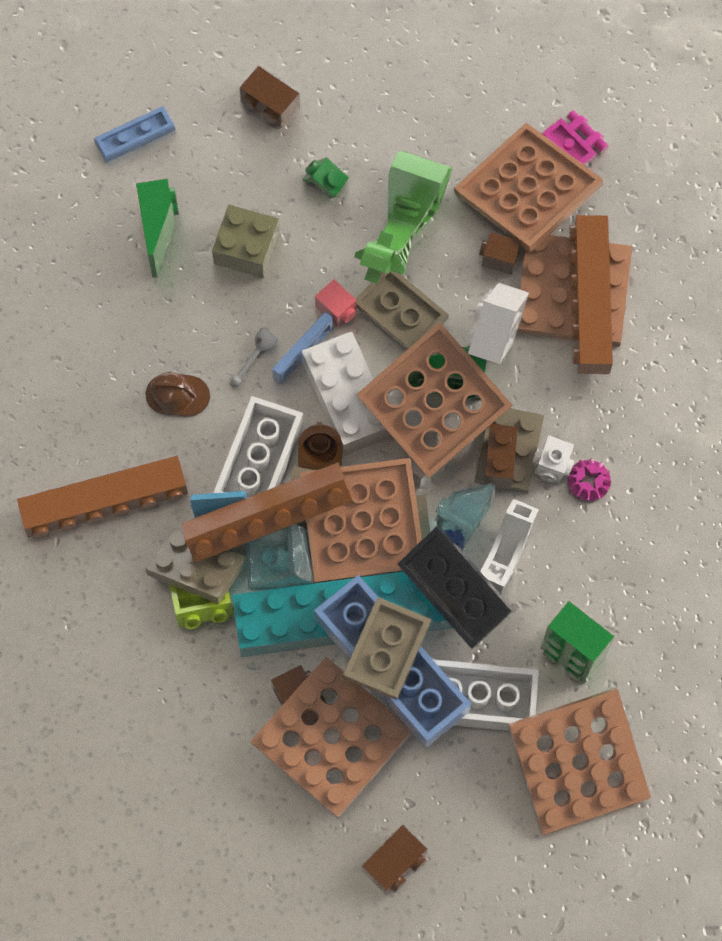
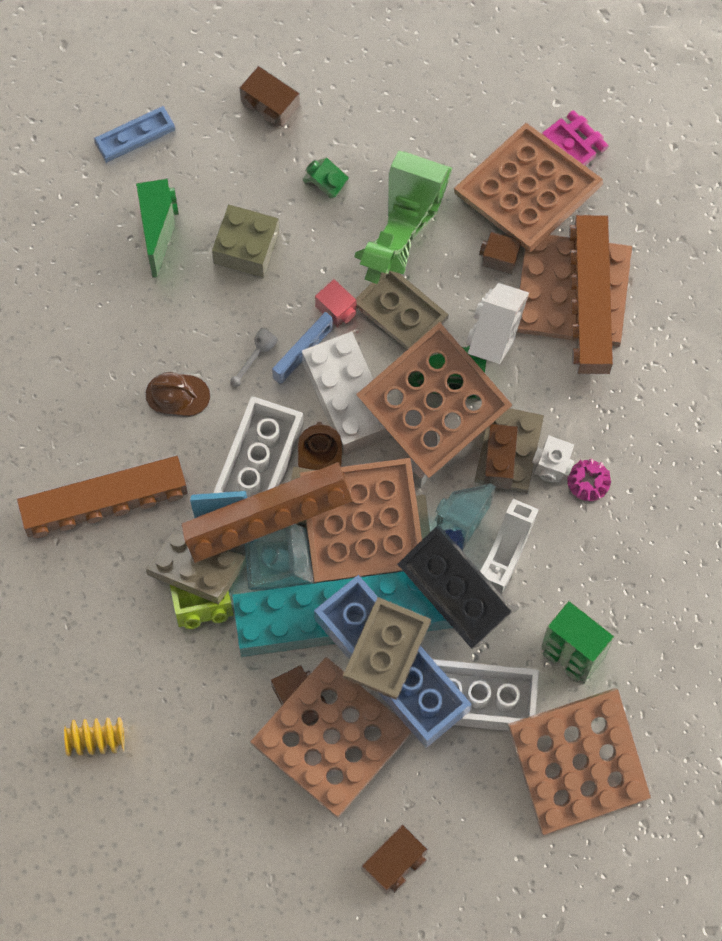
none -> yellow piece [64,717,125,756]

